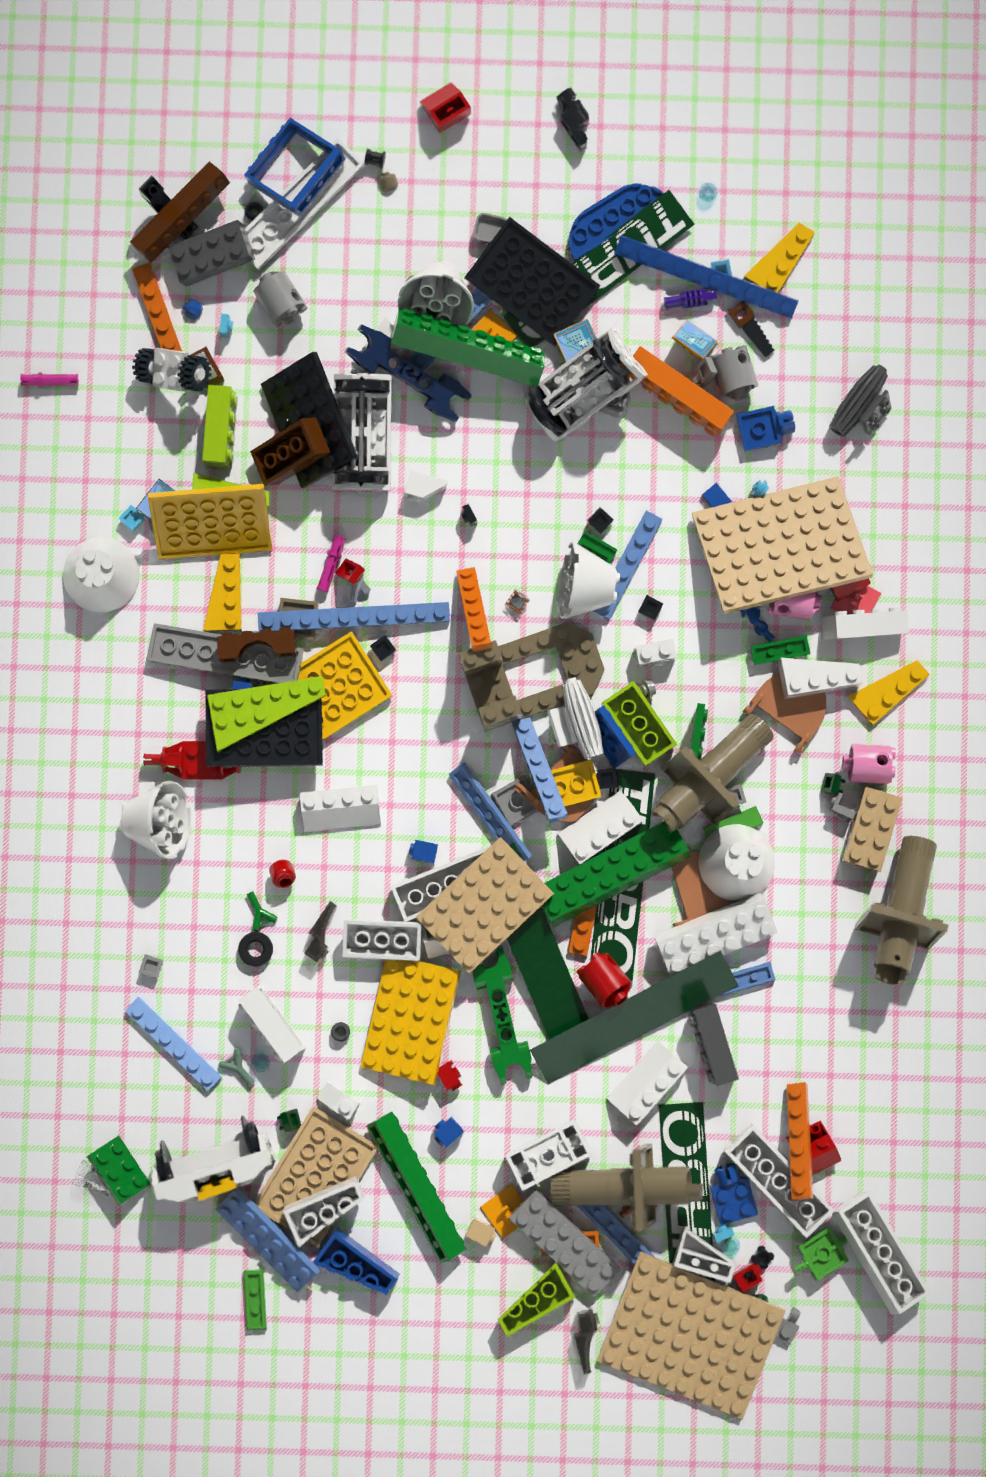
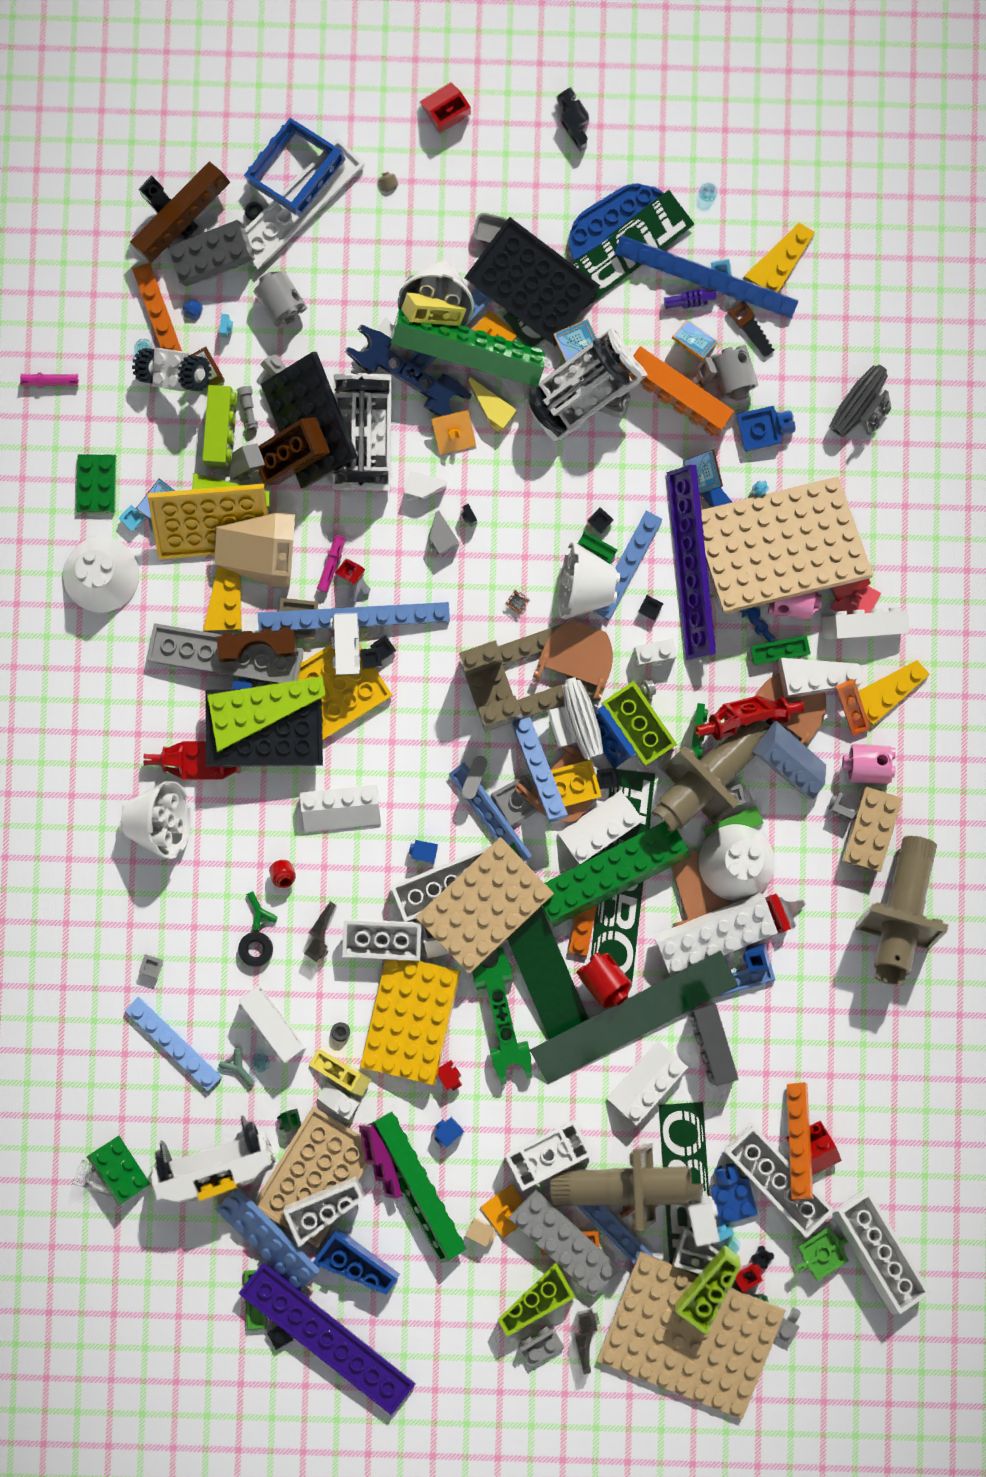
black bush [364,148,386,169] -> none
orange plate [456,567,492,652] -> none
dark green tile [821,773,846,794] -> none
none -> green plate [76,454,117,512]
none -> clear light blue plate [134,339,154,354]
none -> tan wedge [214,513,295,588]
none -> light grey slope [229,443,265,482]
none -> light grey piece [237,386,258,430]
none -> dark purple plate [238,1262,416,1416]
none -> light grey plate [260,355,287,377]
none -> black plate [267,1326,294,1350]
none -> light yellow slope [309,1048,372,1096]
none -> white wedge [331,613,361,675]
none -> magenta slope [359,1124,402,1199]
none -> black plate [360,647,382,670]
none -> light yellow slope [401,293,466,326]
none -> light grey slope [429,510,459,557]
none -> light orange piece [431,410,476,455]
none -> light grey piece [462,756,487,799]
none -> light yellow slope [468,377,517,432]
none -> light grey bracket [519,1326,564,1367]
none -> nougat piece [533,620,613,702]
none -> dark purple plate [666,465,716,660]
none -> lime wedge [675,1245,741,1335]
none -> piece [684,449,723,495]
none -> white wedge [685,1191,720,1246]
none -> red plate [694,696,805,741]
none -> blue brick [743,943,770,972]
none -> sand blue slope [752,721,827,800]
none -> red piece [765,893,806,934]
none -> orange plate [835,679,871,736]

